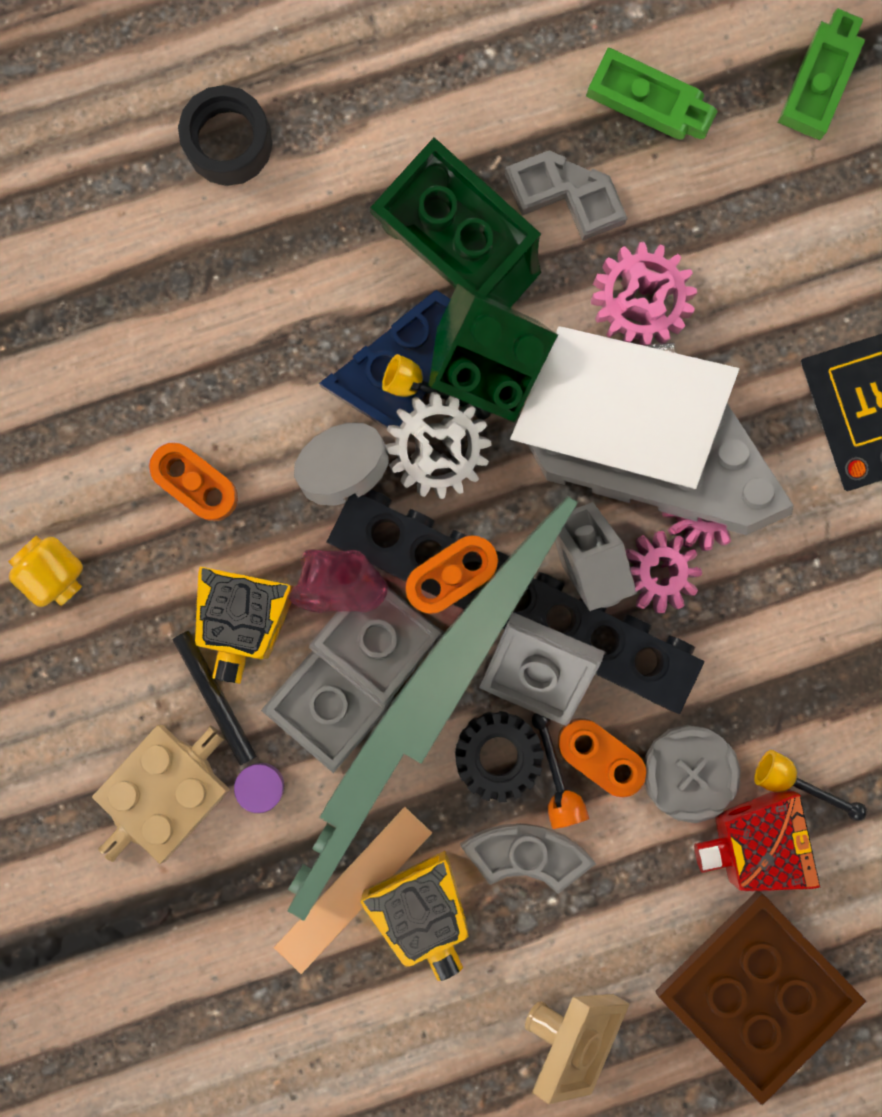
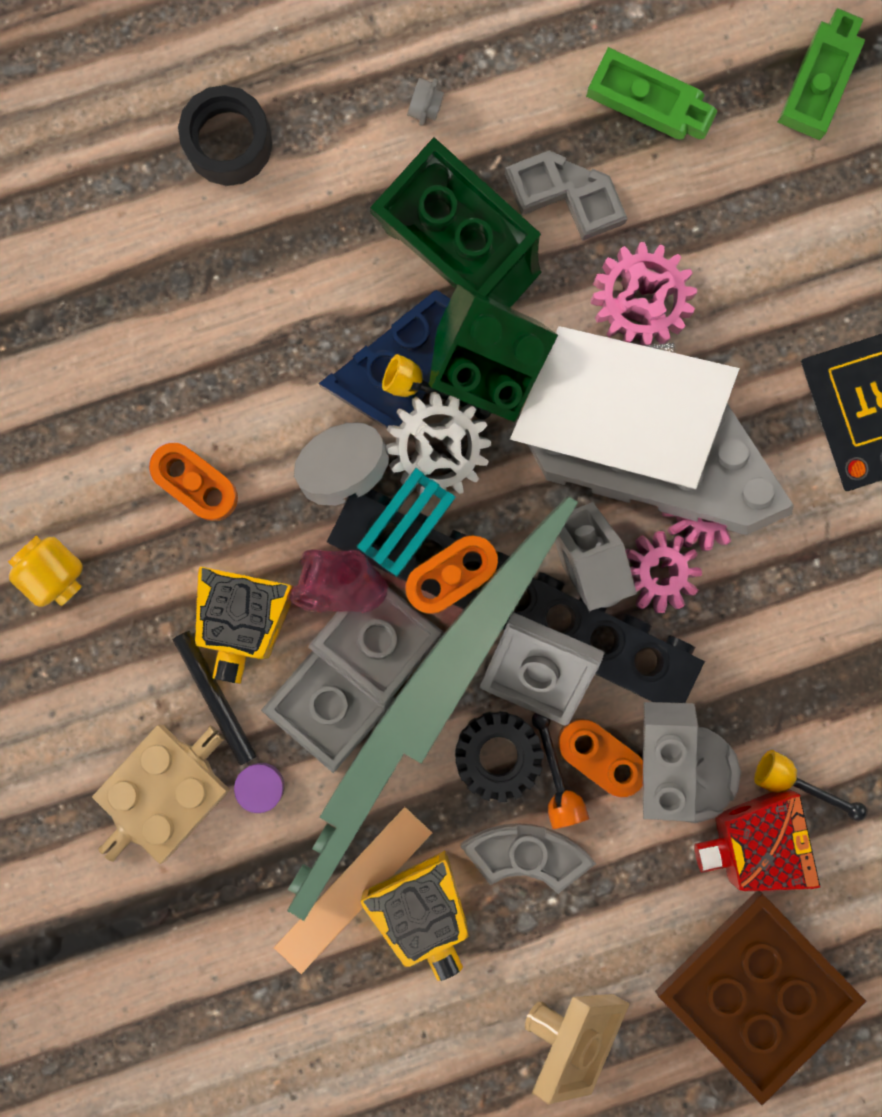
none -> teal tile [357,468,456,577]
none -> light grey plate [407,78,444,125]
none -> light grey brick [642,702,698,821]

